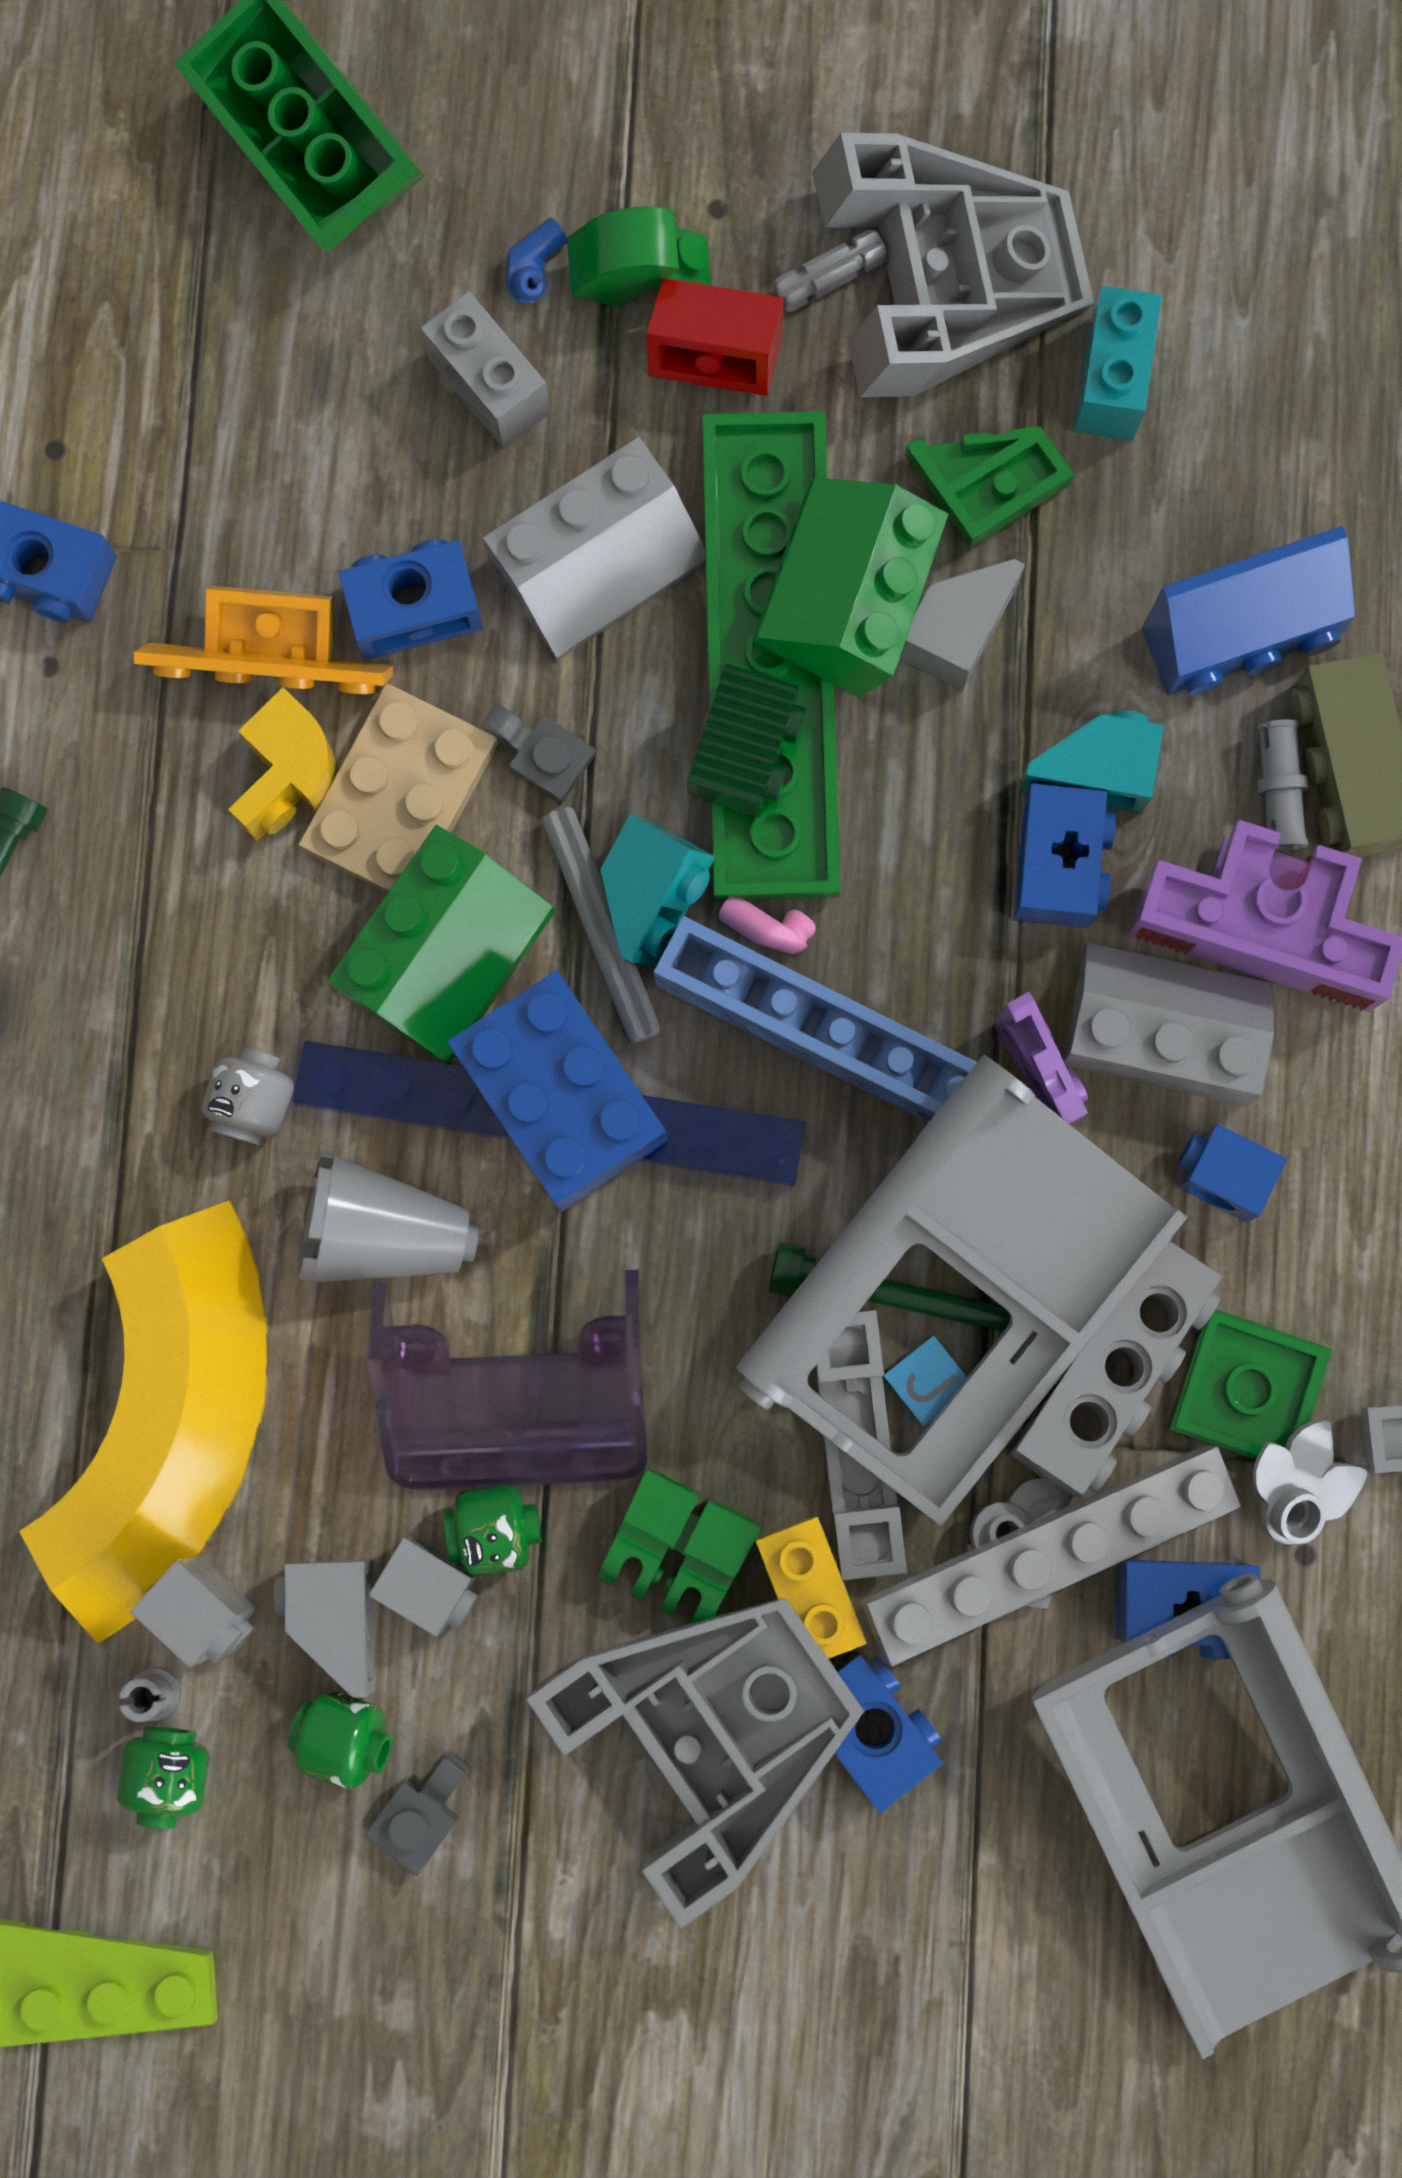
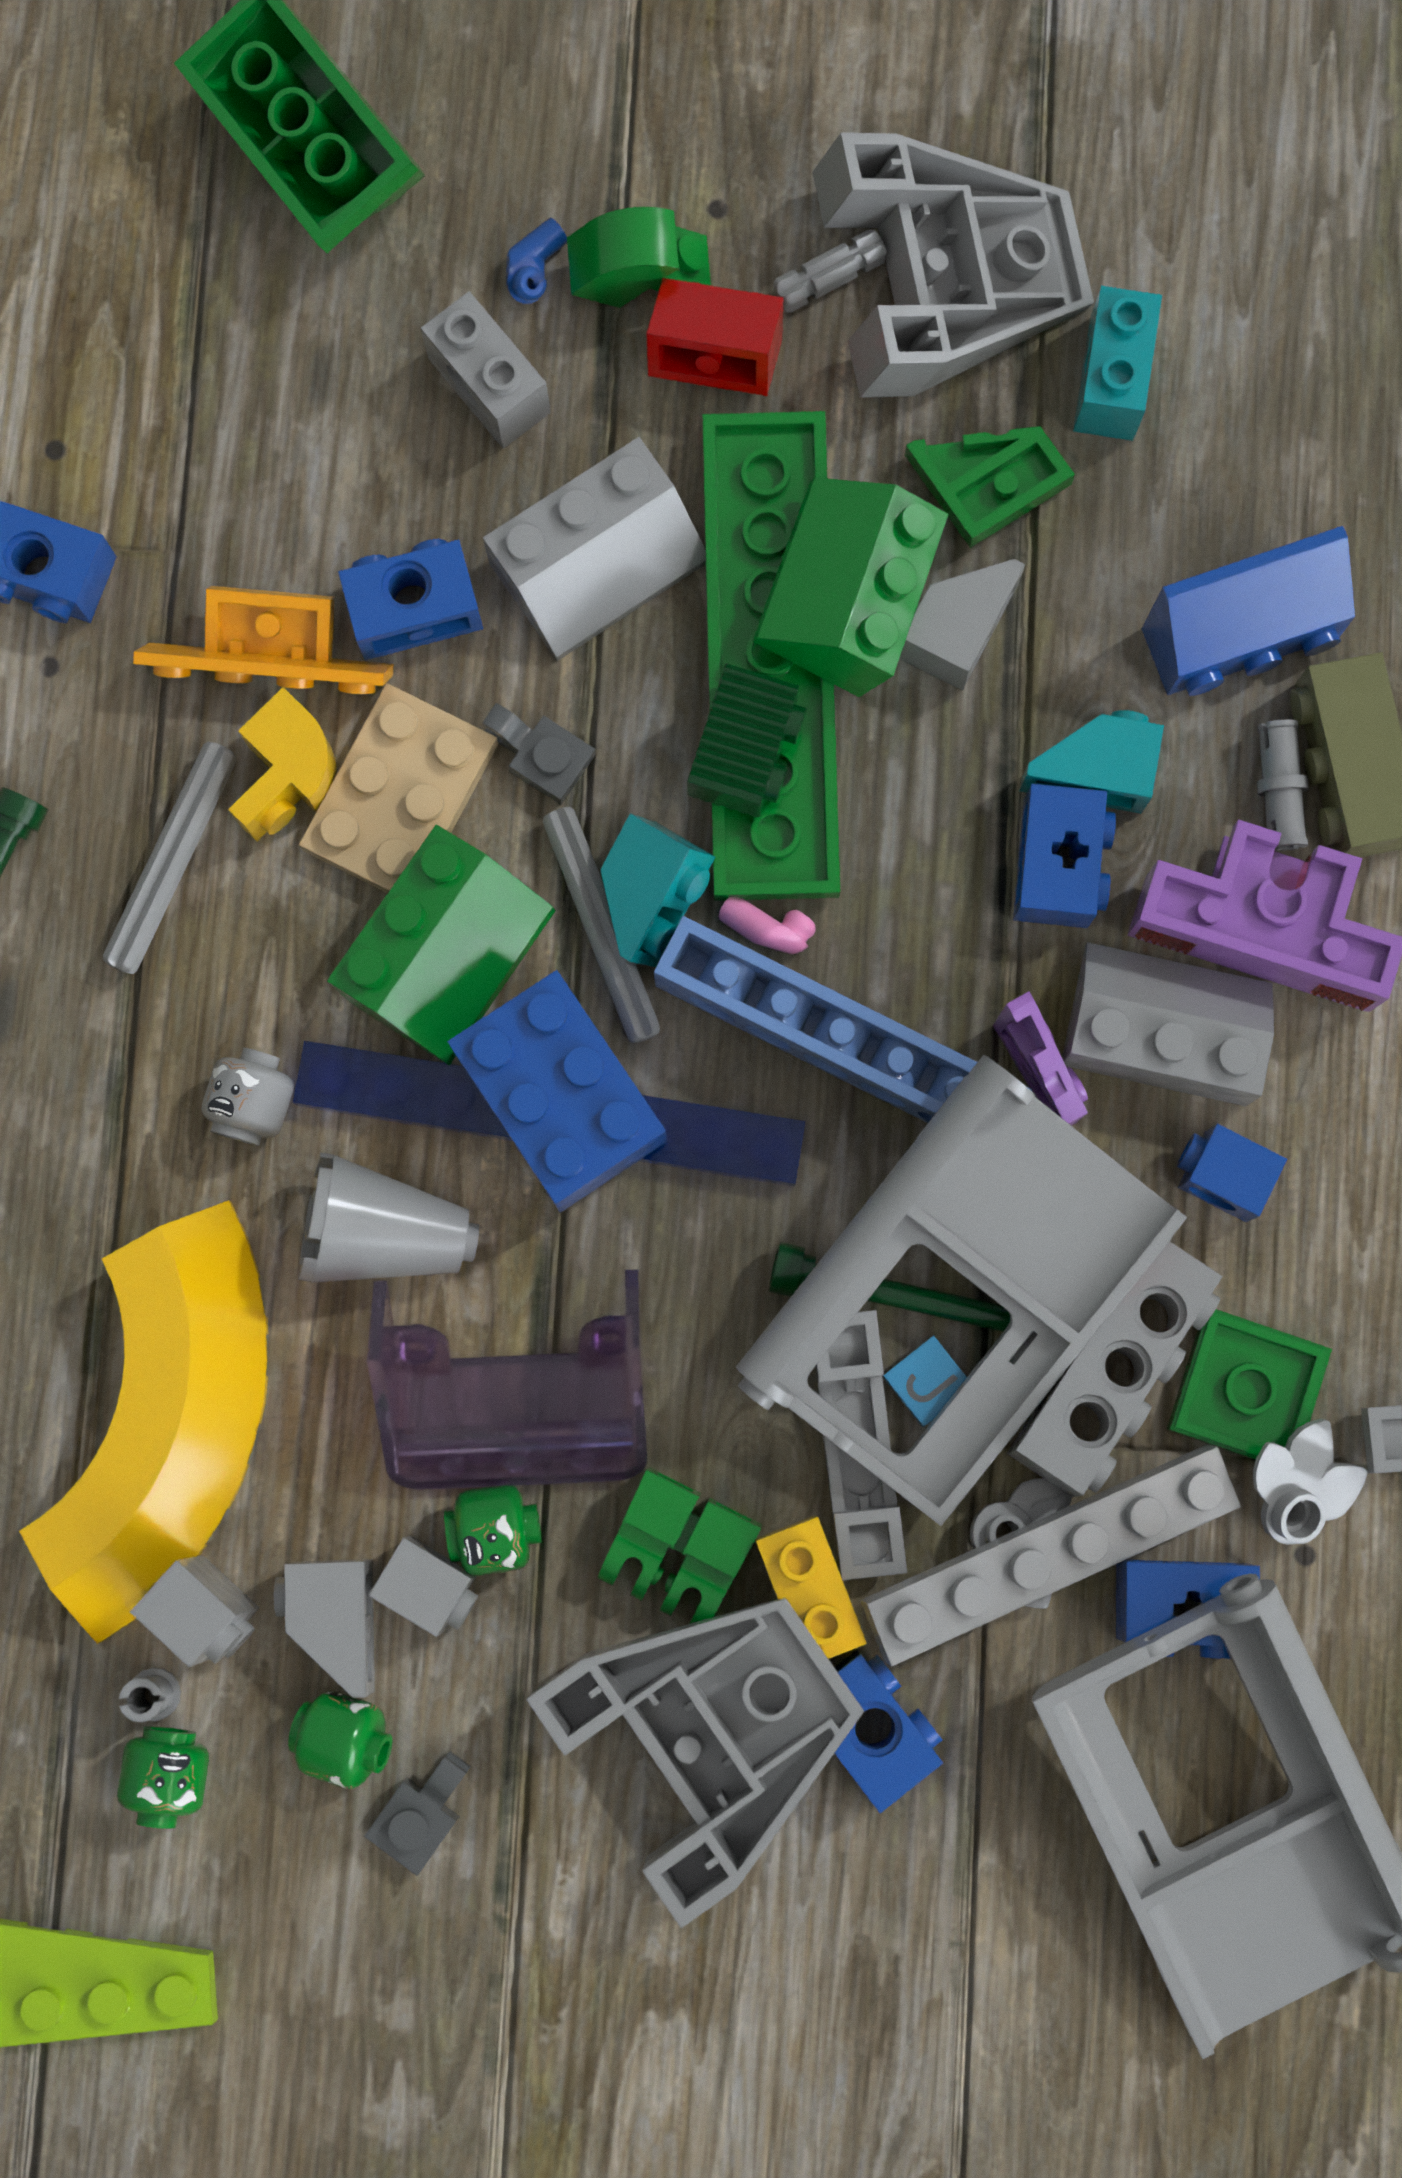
none -> light grey axle [103,741,237,974]

